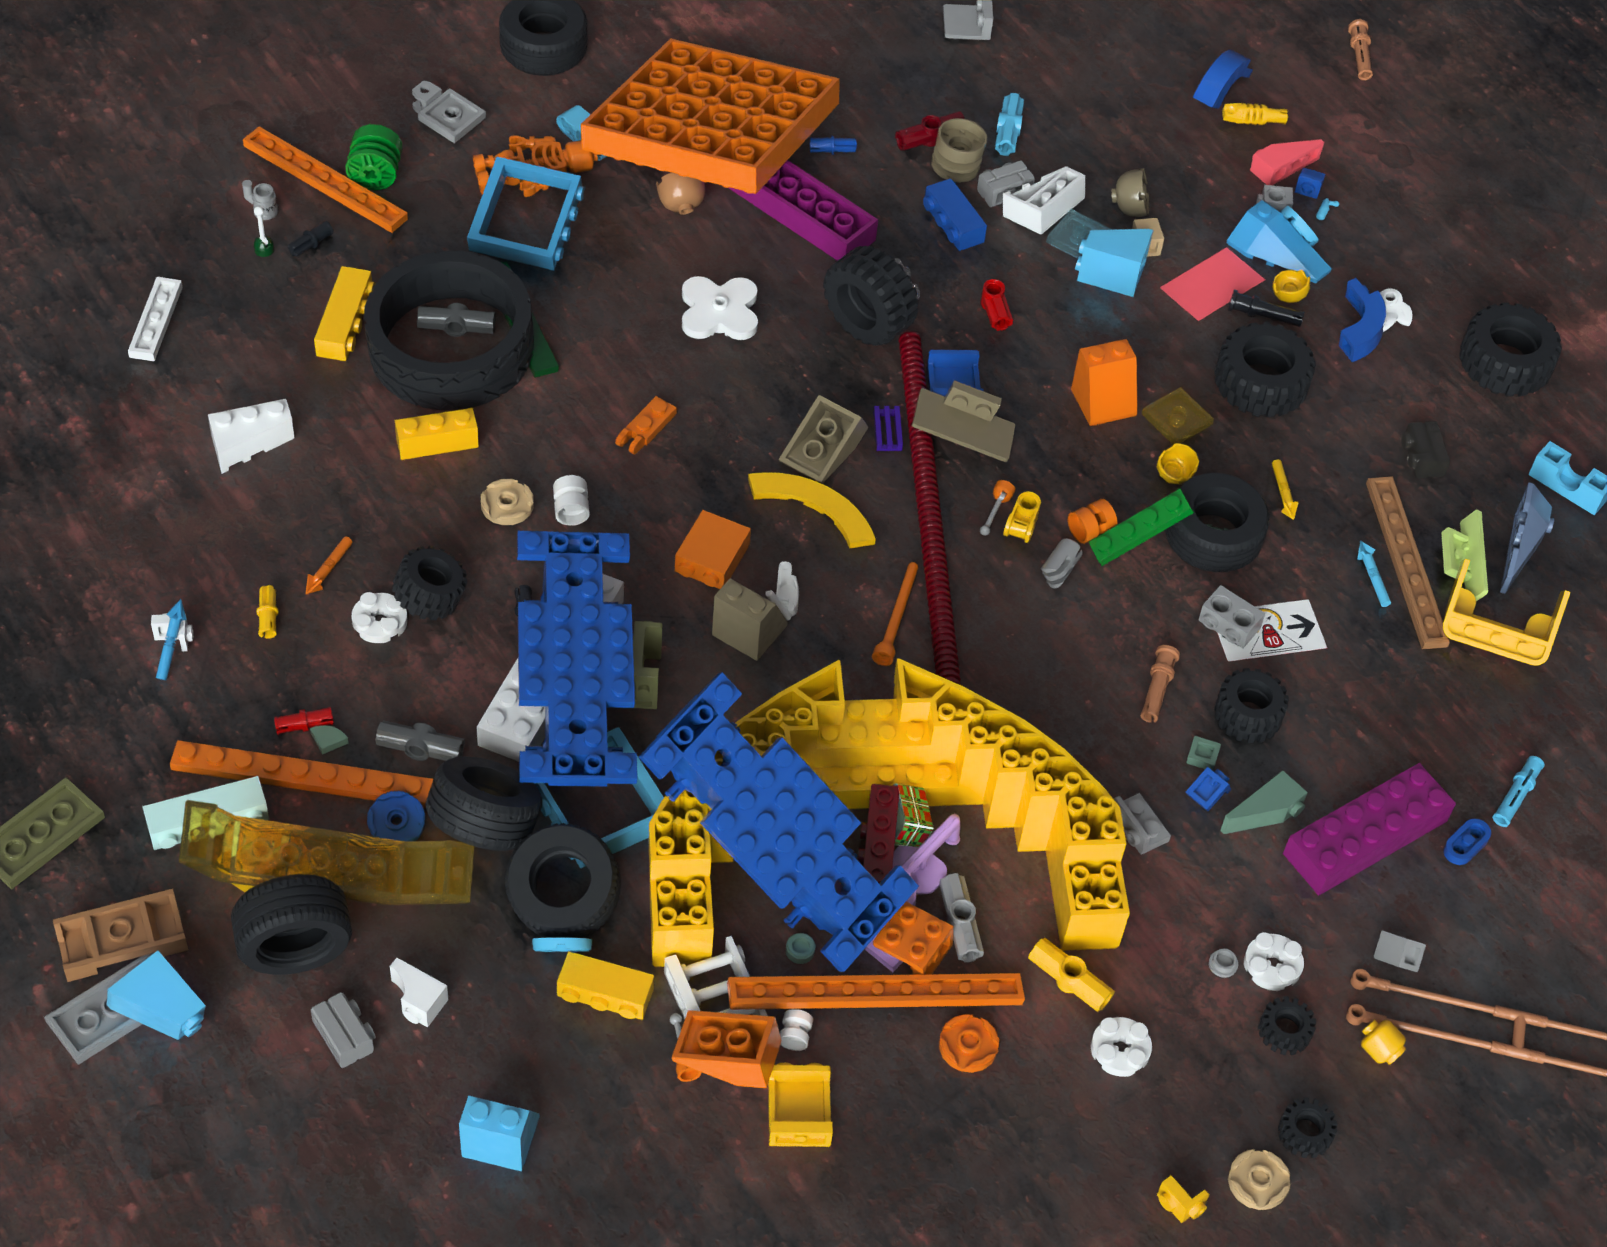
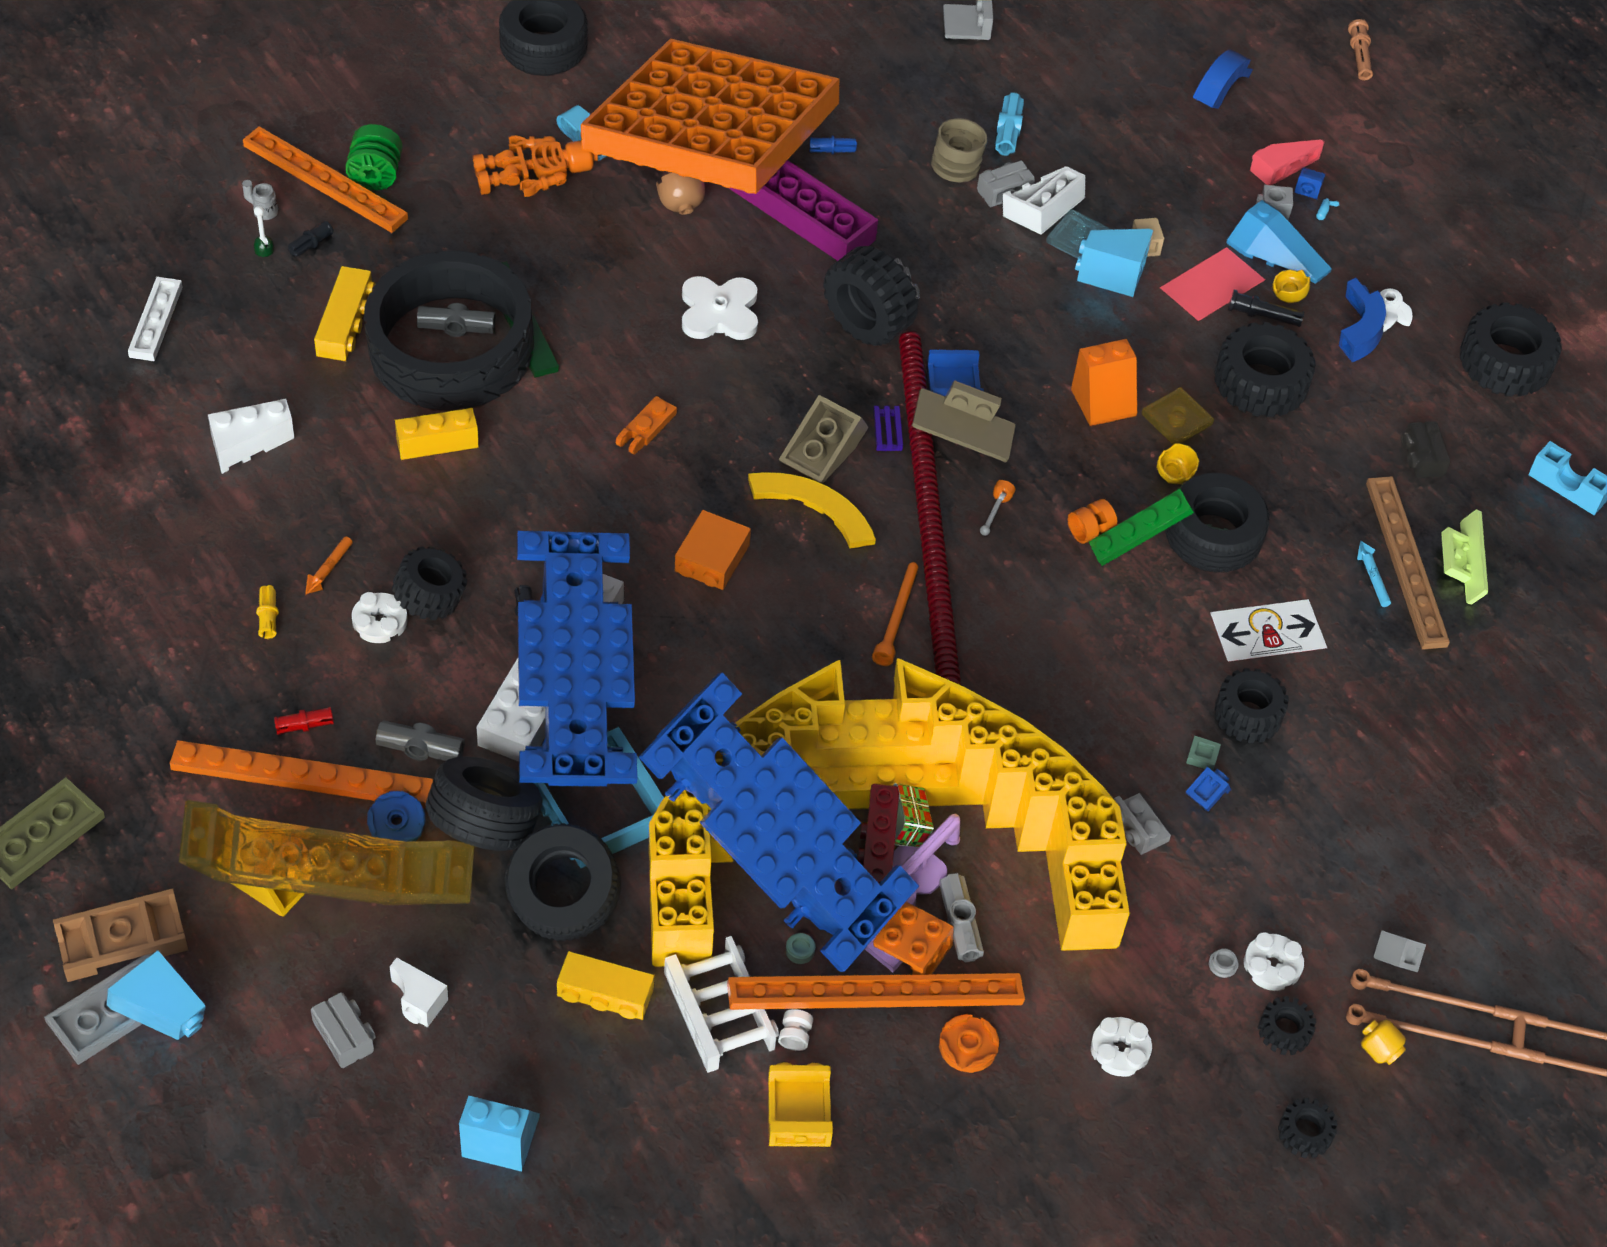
light aqua brick [142,776,269,850] -> none
white bracket [151,613,193,652] -> none
dark azure piece [156,599,186,681] -> none
black tyre [231,874,352,975] -> none
sand green tile [310,725,349,755] -> none
light grey plate [412,81,486,144] -> none
dark azure window [467,157,585,270] -> none
tan plate [481,479,533,525] -> none
medium azure tile [532,938,592,952] -> none
white wheel [553,475,590,526] -> none
olive panel [633,621,663,709] -> none
orange hinge [670,1013,702,1082] -> none
orange slope [672,1010,782,1088] -> none
dark tan slope [712,578,788,661] -> none
white helmet [766,561,799,621] -> none
dark red piece [895,111,965,151] -> none
blue brick [923,178,987,251] -> none
red piece [980,279,1013,331] -> none
yellow piece [1003,491,1041,544] -> none
yellow piece [1028,938,1115,1012] -> none
light grey arm [1041,538,1083,589] -> none
dark tan cylinder [1111,169,1149,217] -> none
nougat pin [1141,645,1180,723] -> none
yellow bracket [1157,1175,1210,1223] -> none
light grey brick [1199,585,1265,648] -> none
sand green slope [1220,771,1308,834] -> none
yellow hinge [1222,103,1288,125] -> none
tan tile [1228,1149,1290,1210] -> none
yellow piece [1272,459,1299,520] -> none
medium azure tile [1281,205,1319,247] -> none
magenta brick [1283,763,1456,896] -> none
yellow windscreen [1442,559,1570,666] -> none
blue plate [1443,819,1491,865] -> none
medium azure pin [1492,756,1545,827] -> none
sand blue wedge [1500,482,1554,594] -> none

